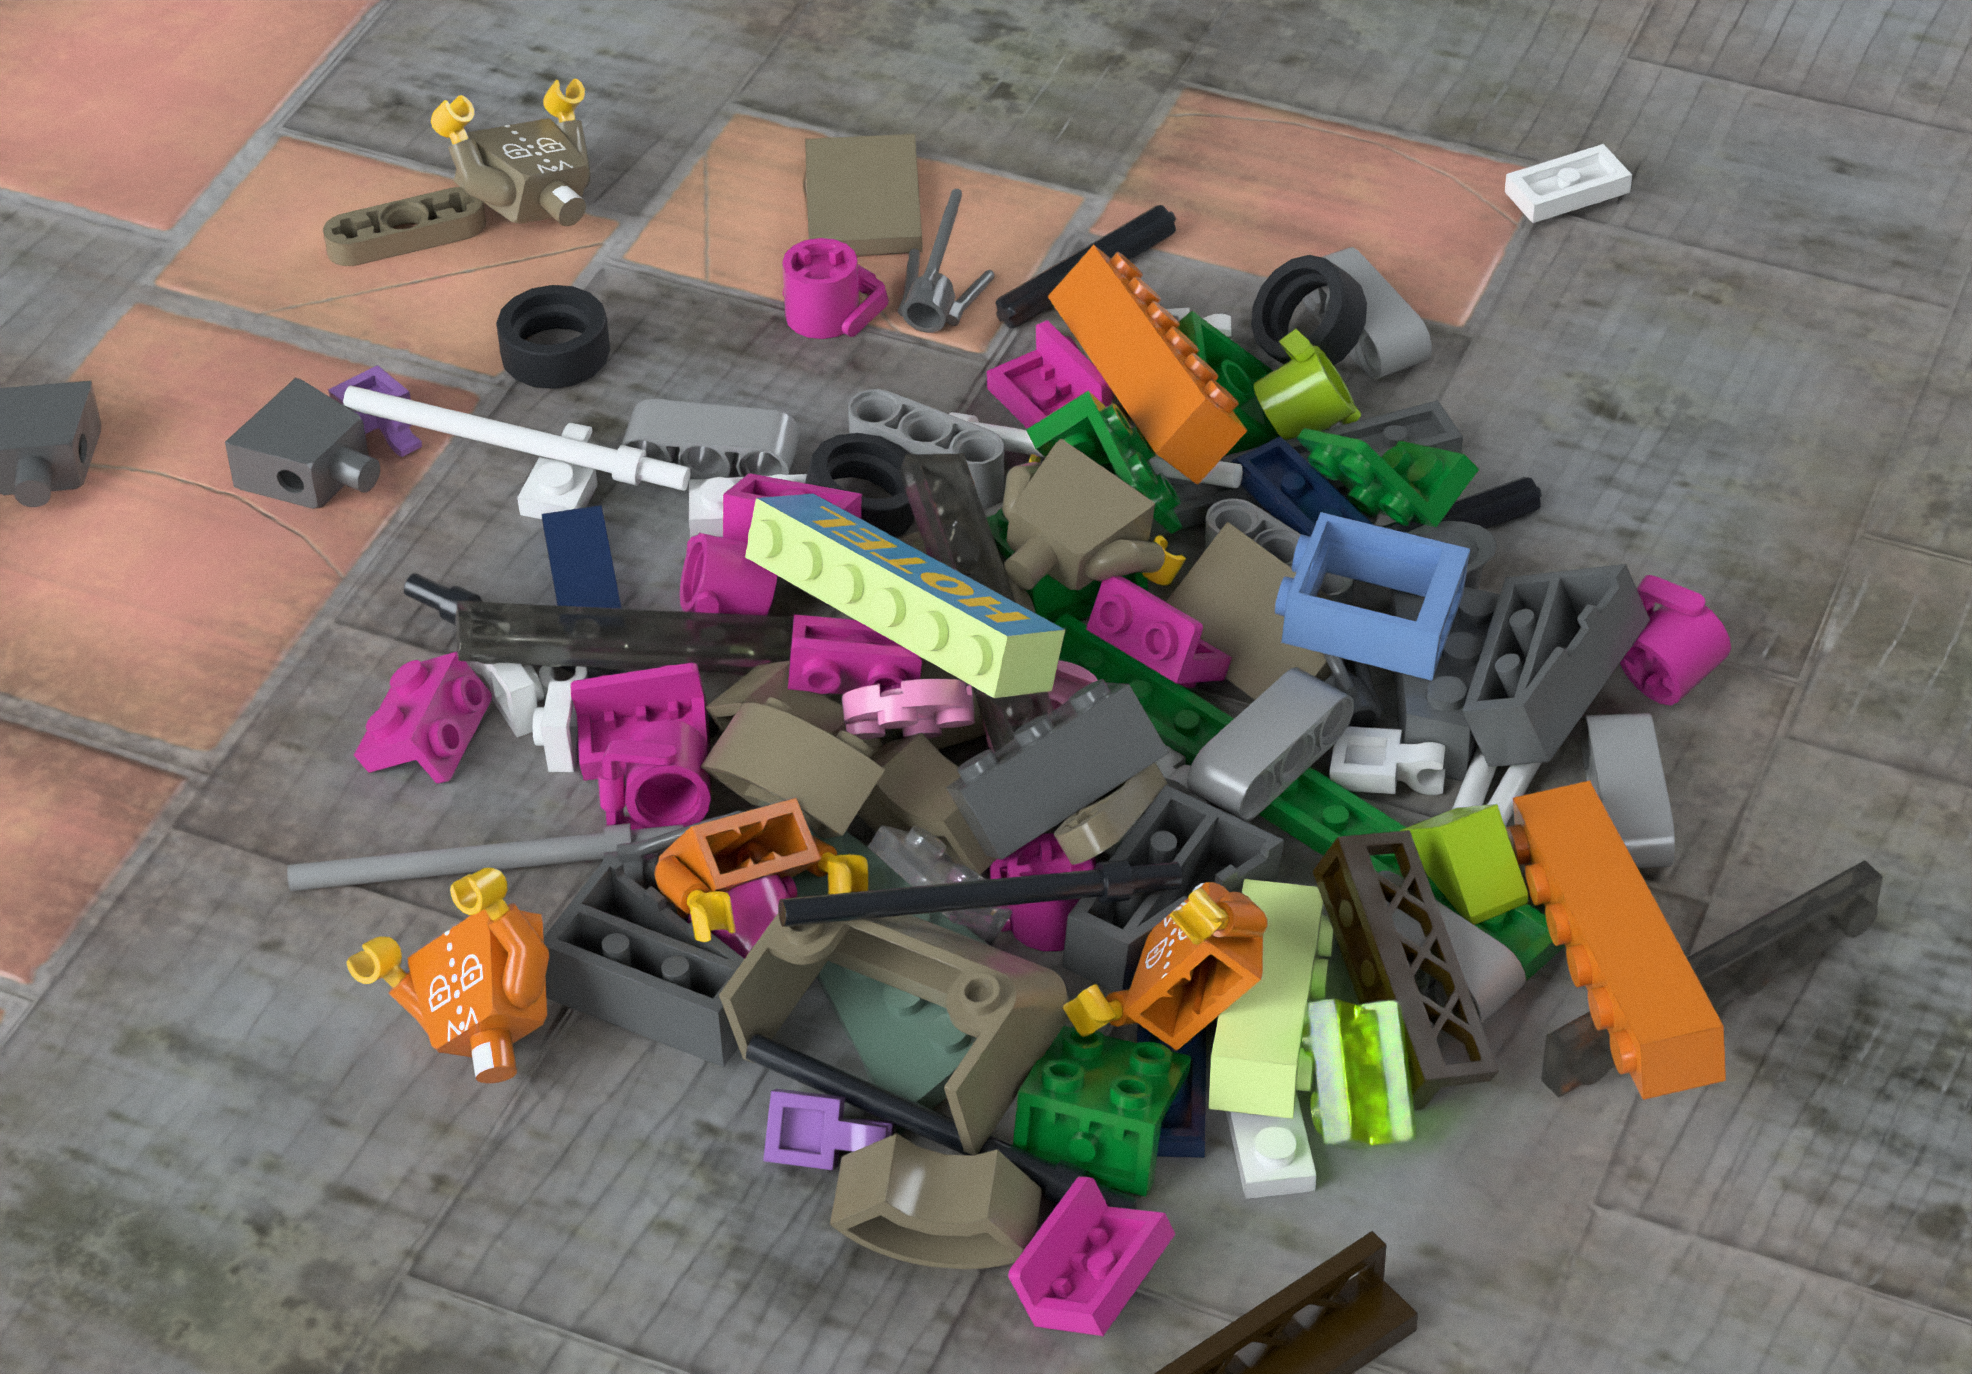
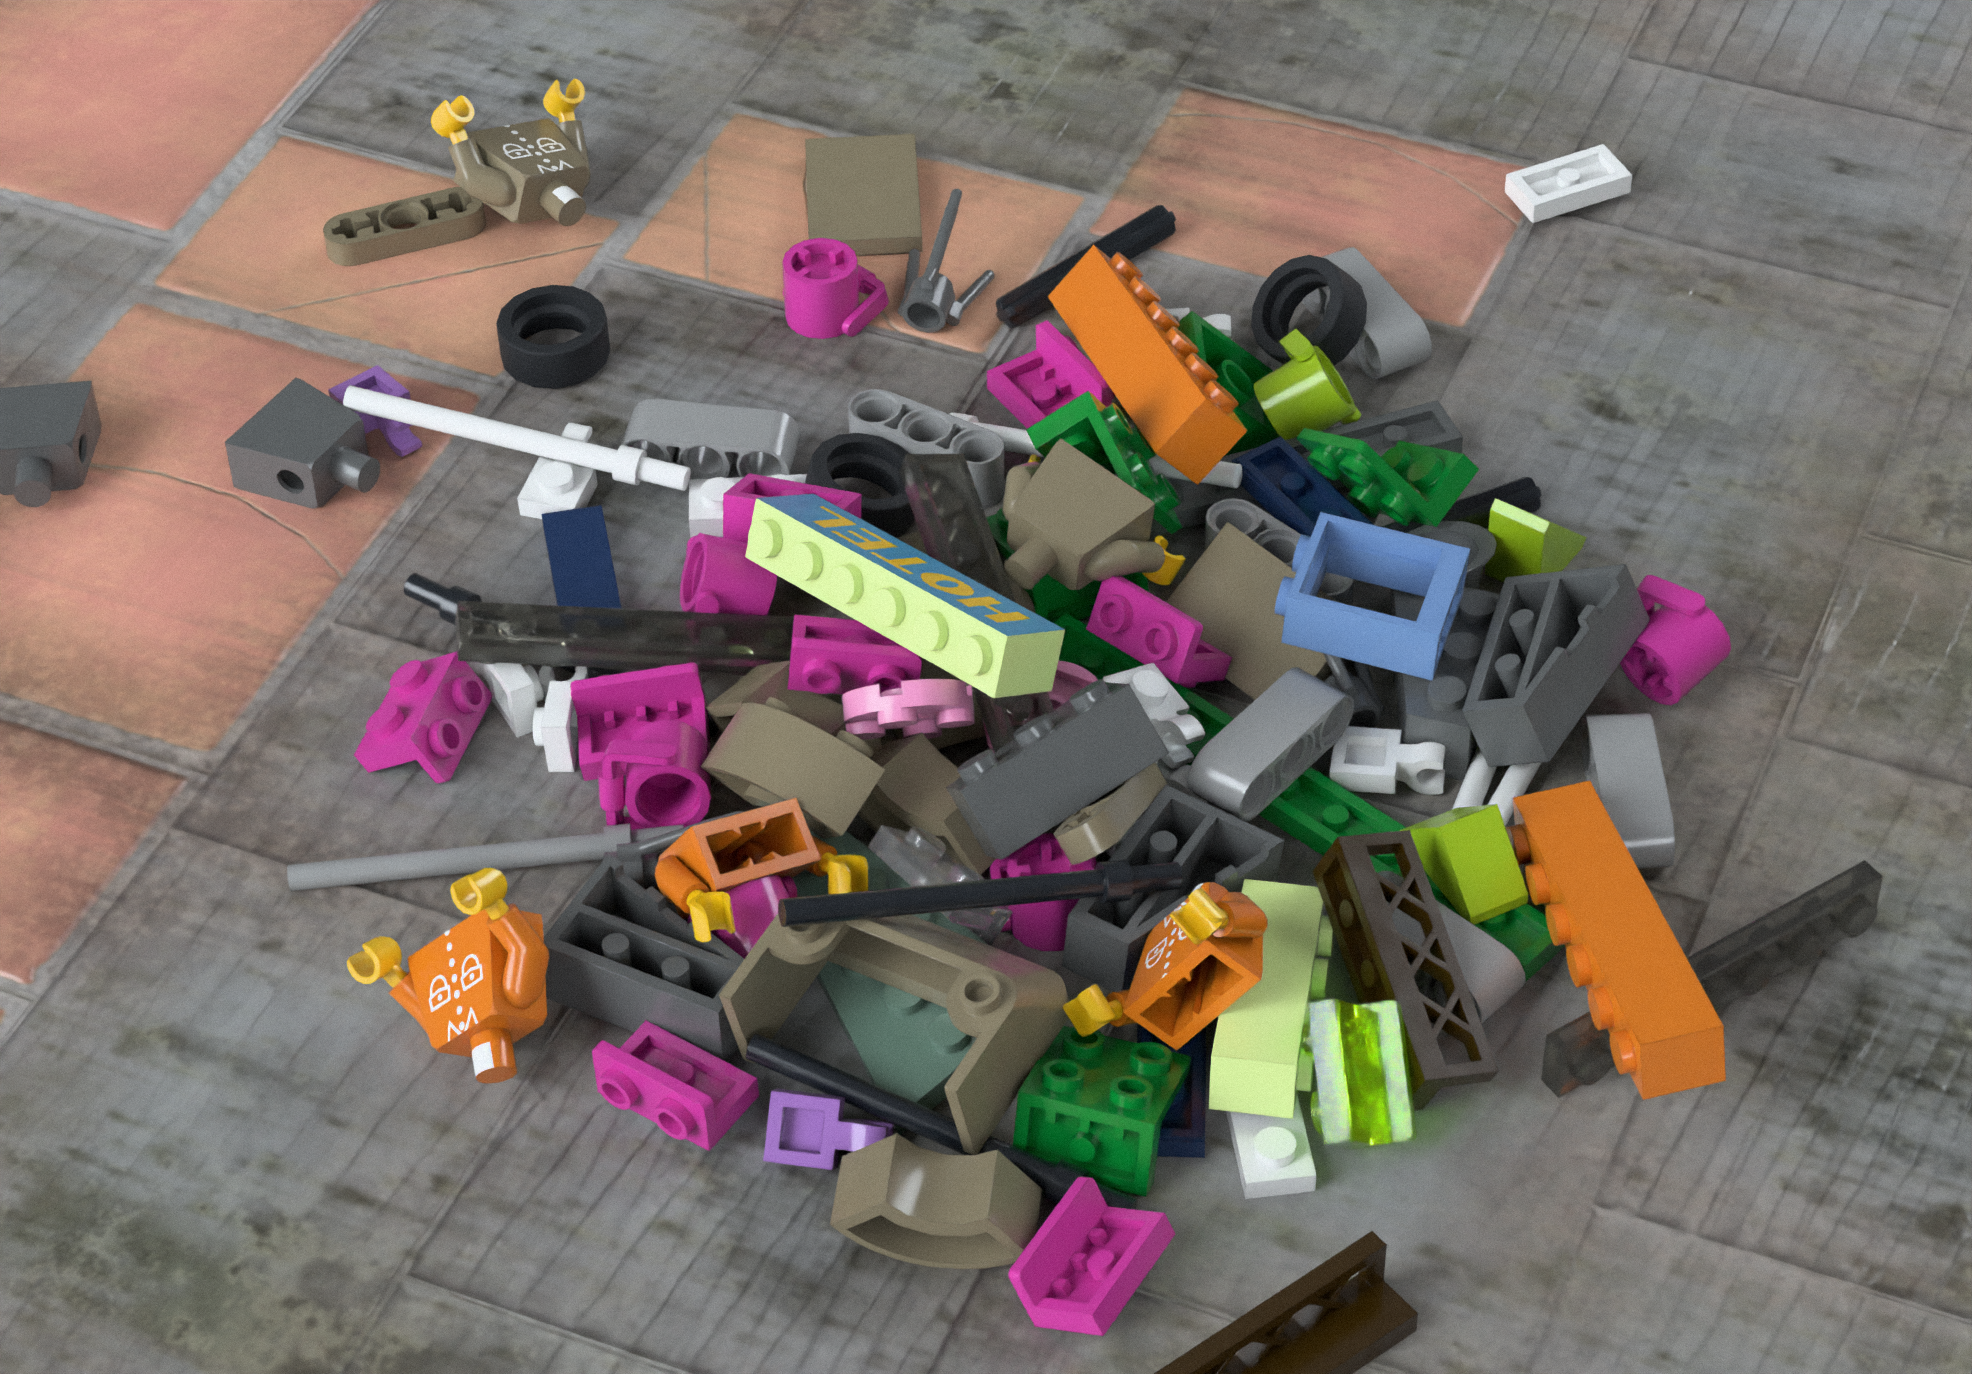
none -> dark pink bracket [592,1020,759,1151]
none -> white plate [1103,663,1205,768]
none -> lime slope [1485,498,1587,583]

